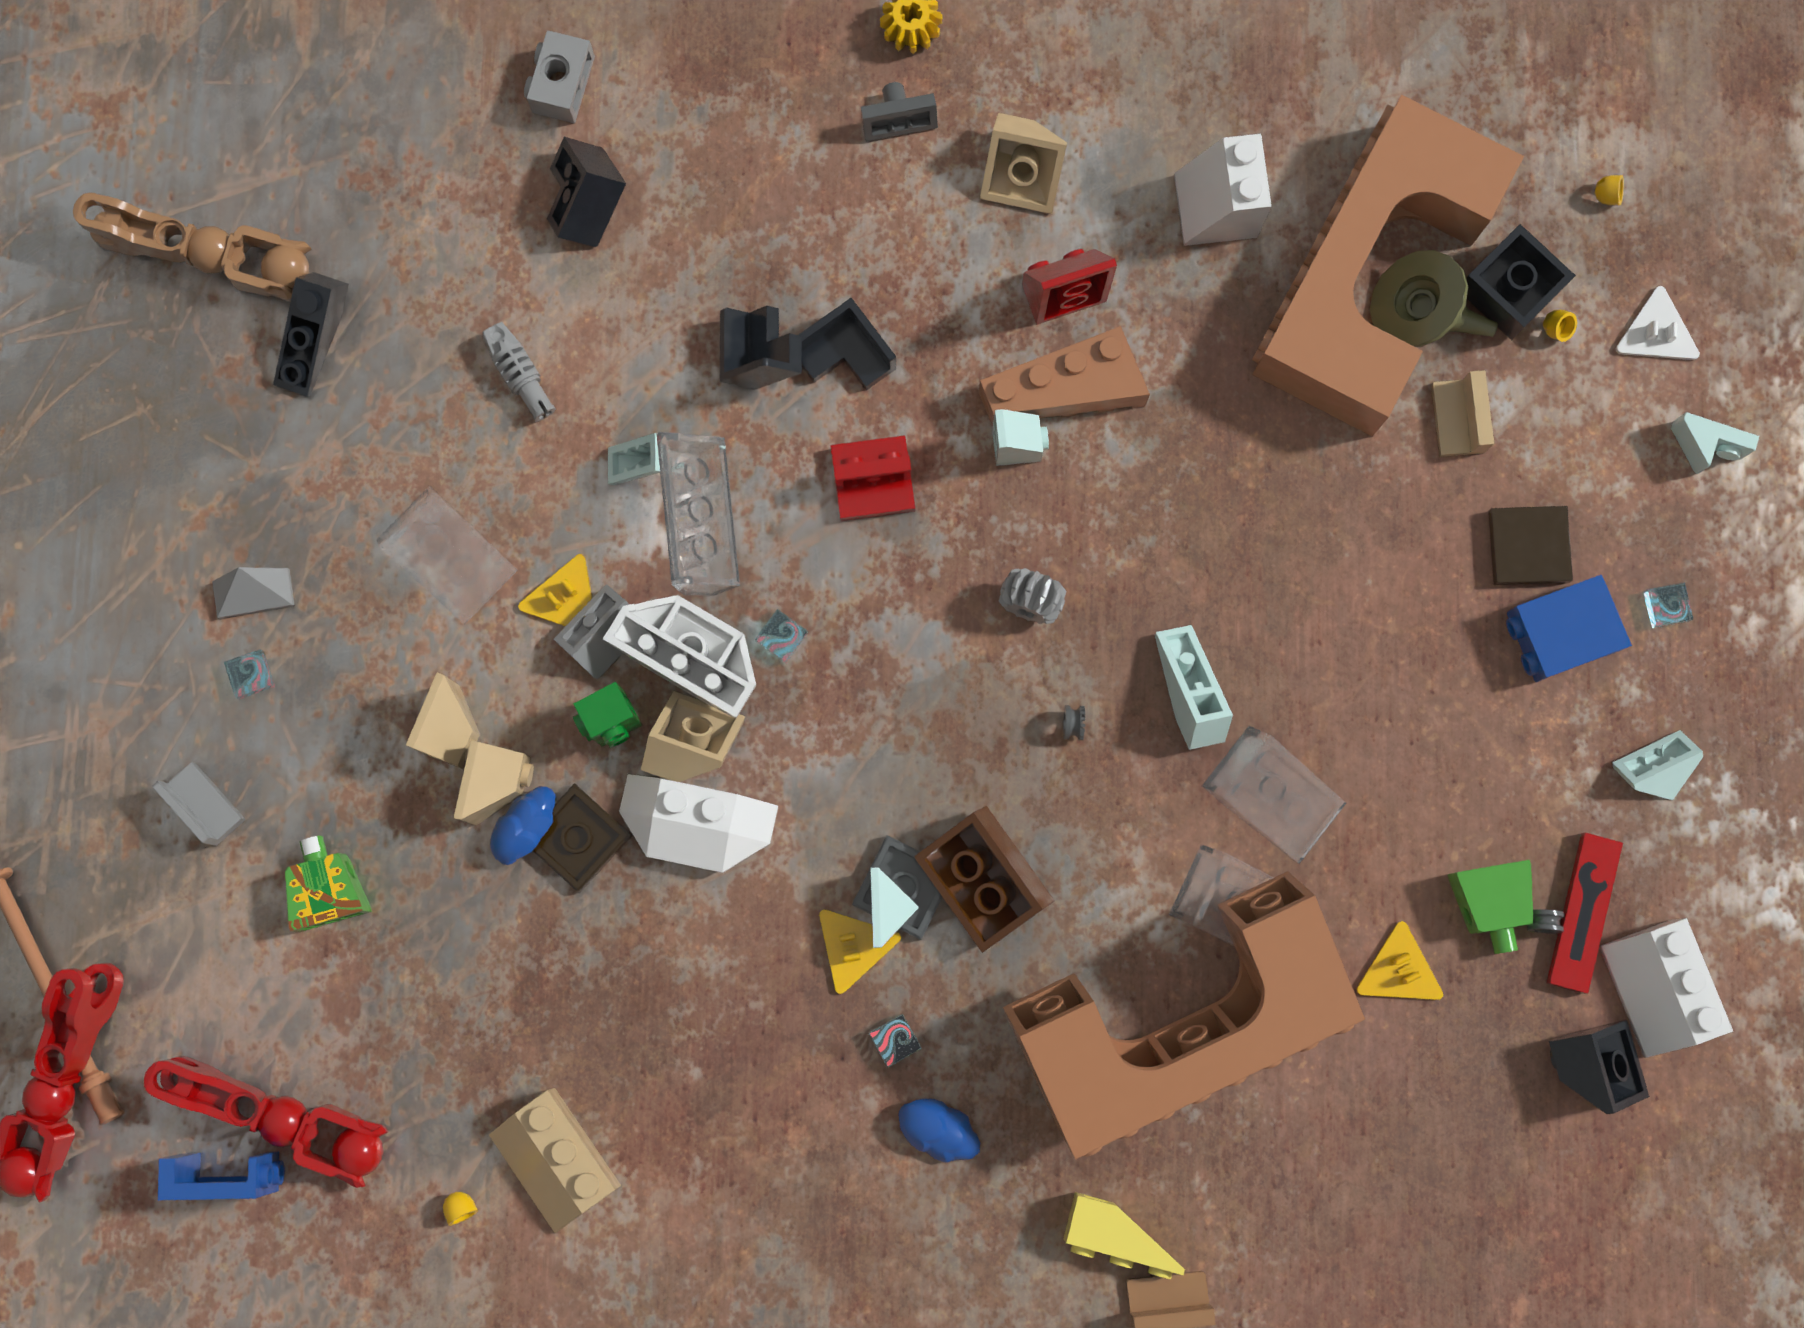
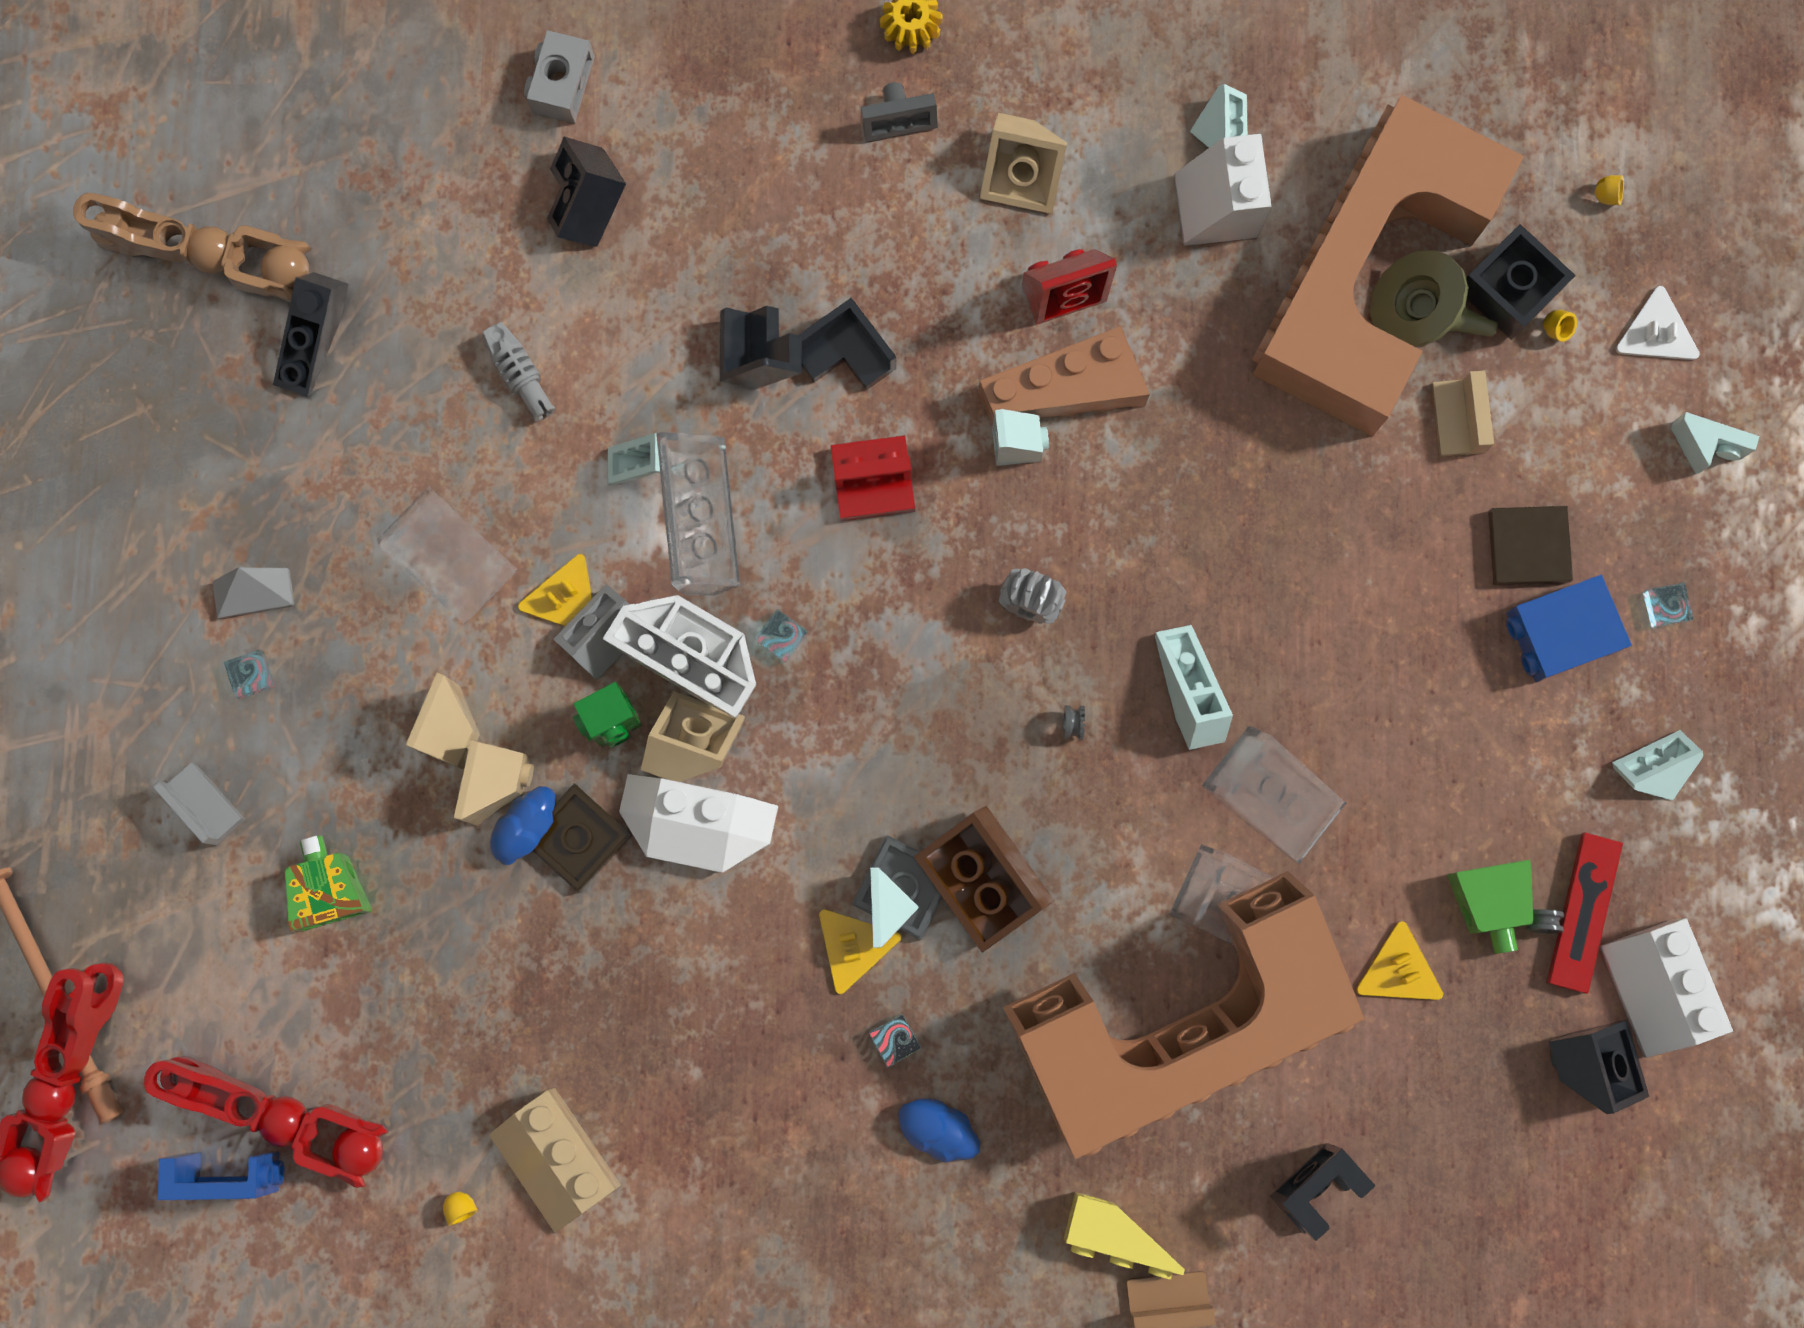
none -> light aqua slope [1190,84,1248,148]
none -> black panel [1270,1143,1376,1241]

